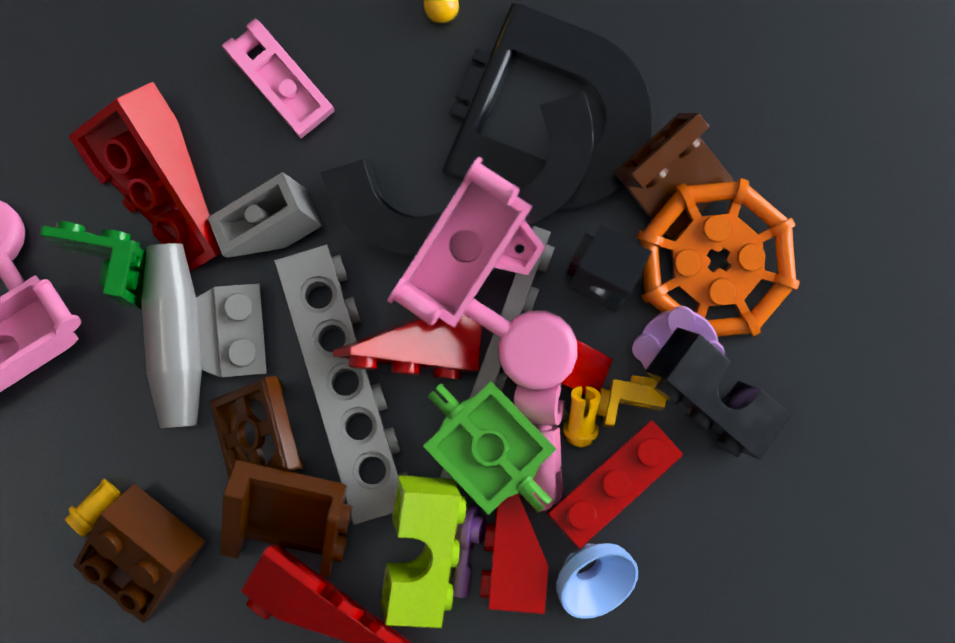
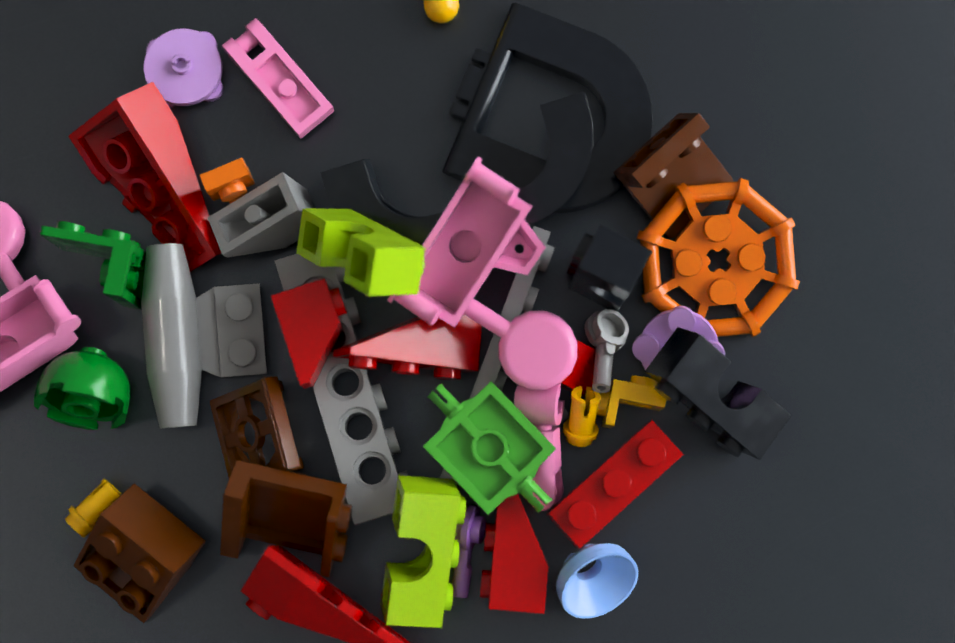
none -> green cylinder [34,347,130,430]
none -> lavender piece [144,29,223,108]
none -> orange plate [199,158,255,204]
none -> red slope [271,278,347,389]
none -> lime arch [296,208,425,296]
none -> light grey plate [584,309,629,393]

